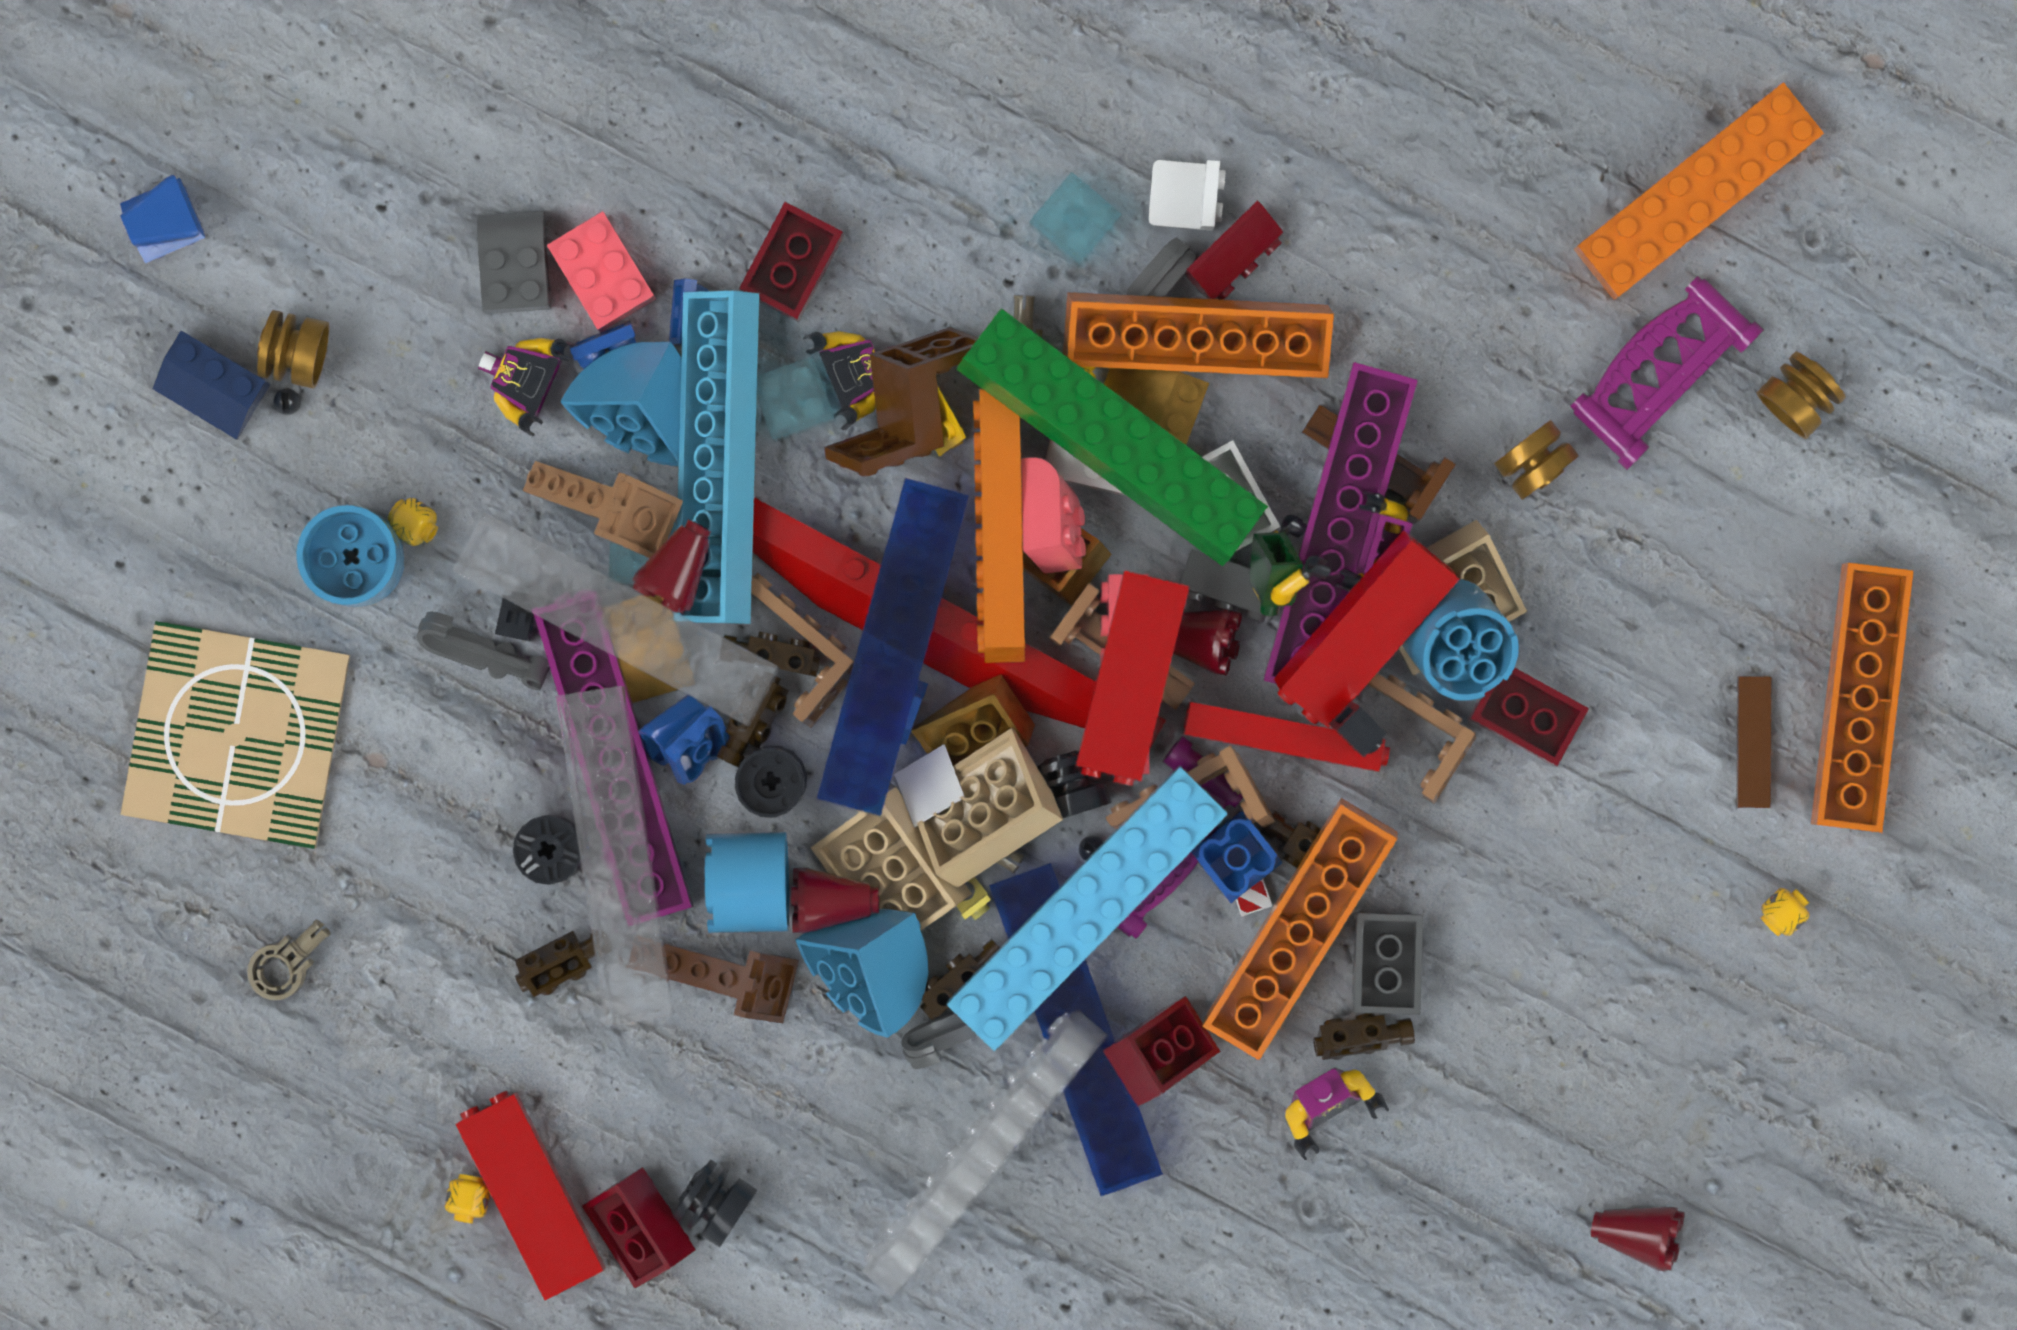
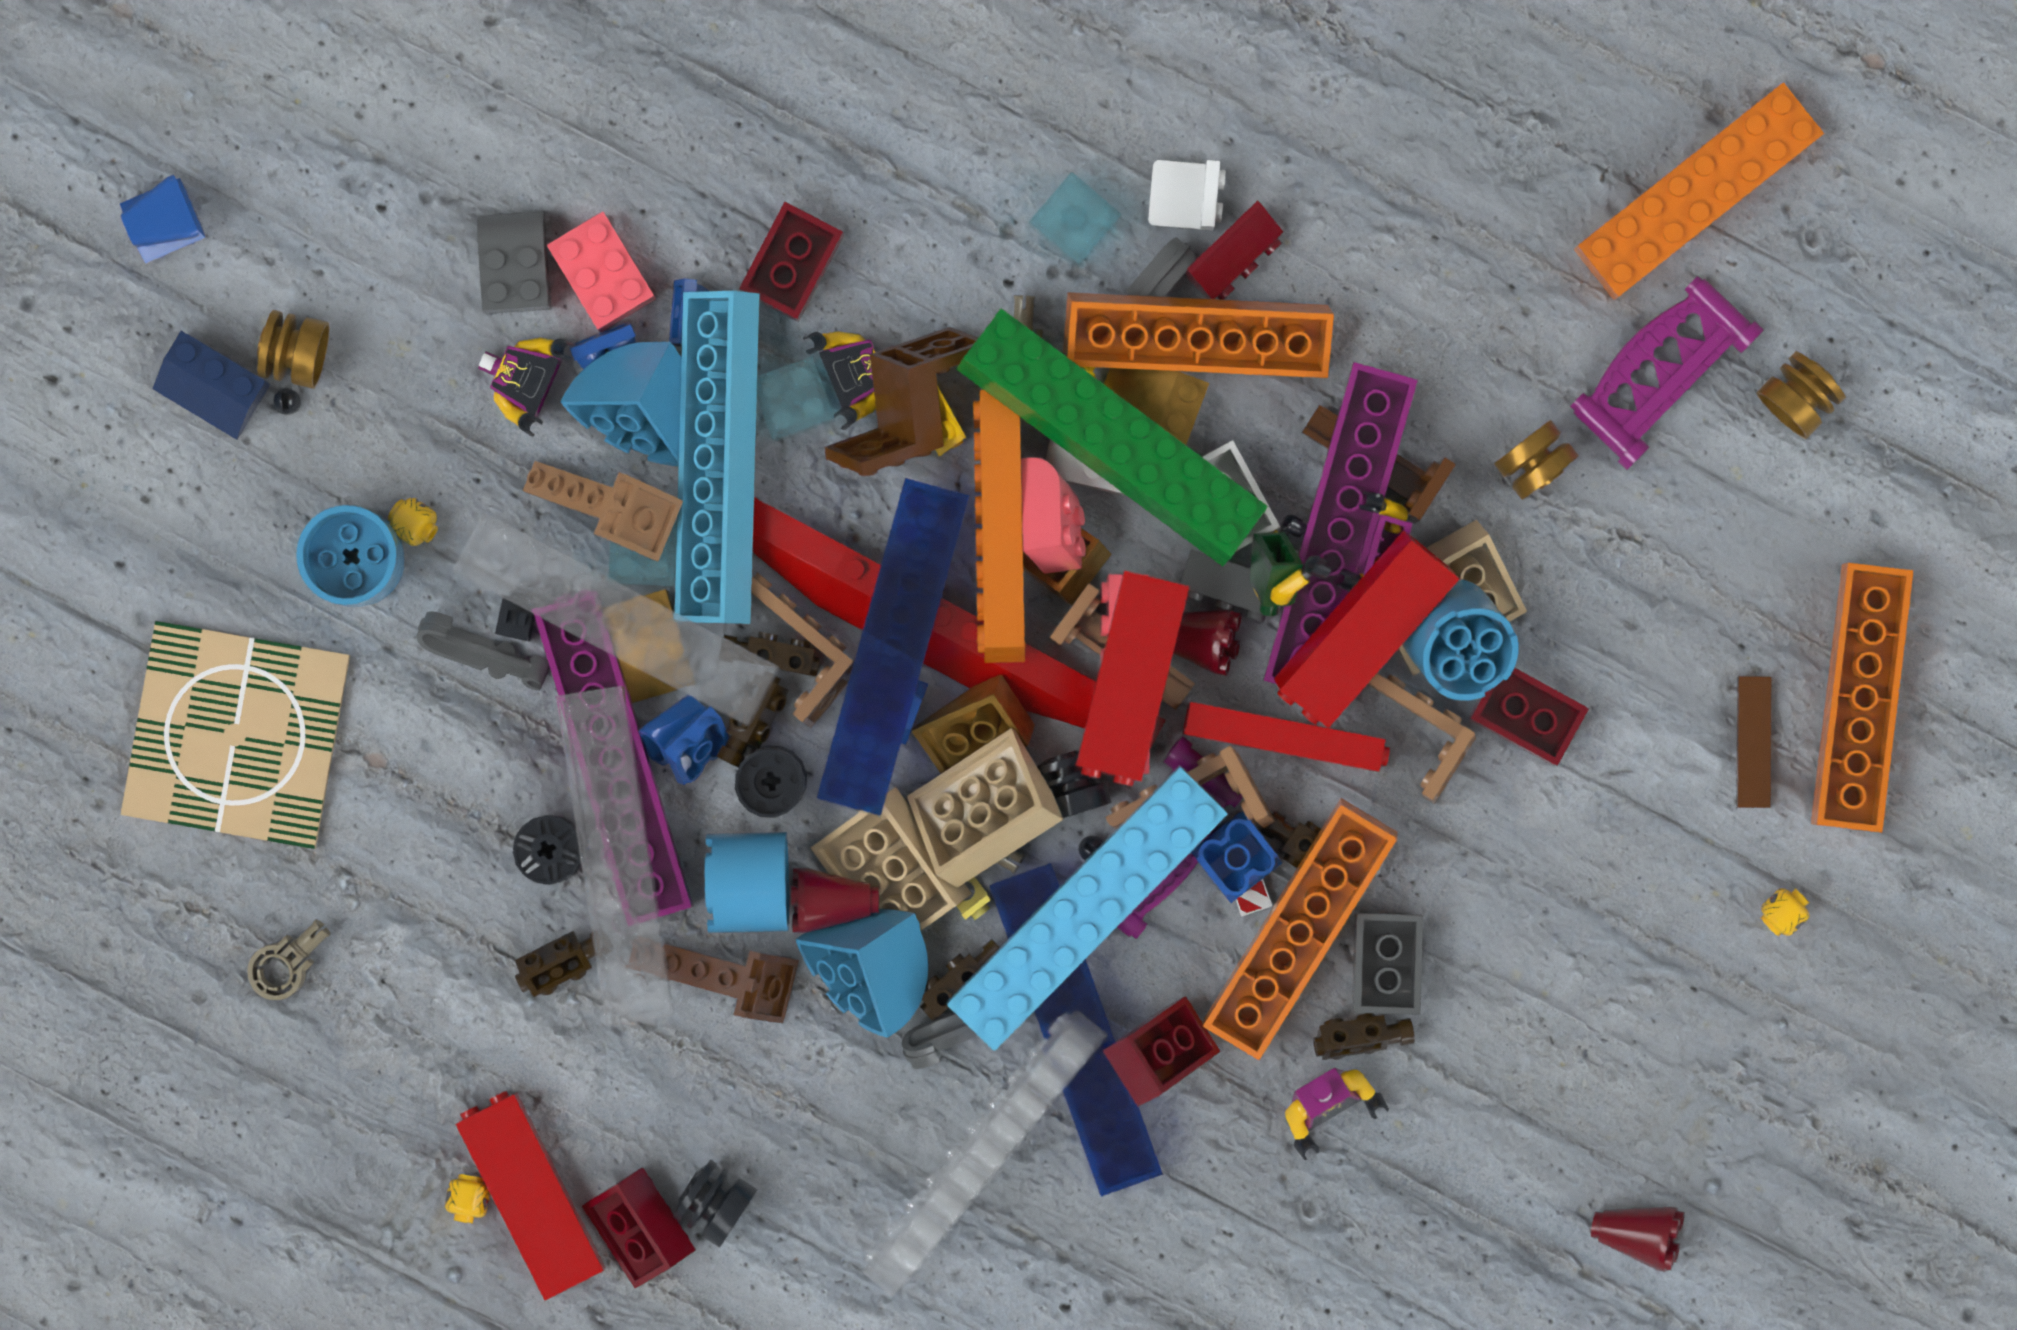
dark red cone [632,519,711,614] -> none
white sticker [894,744,965,827] -> none
black brick [1329,700,1387,757] -> none

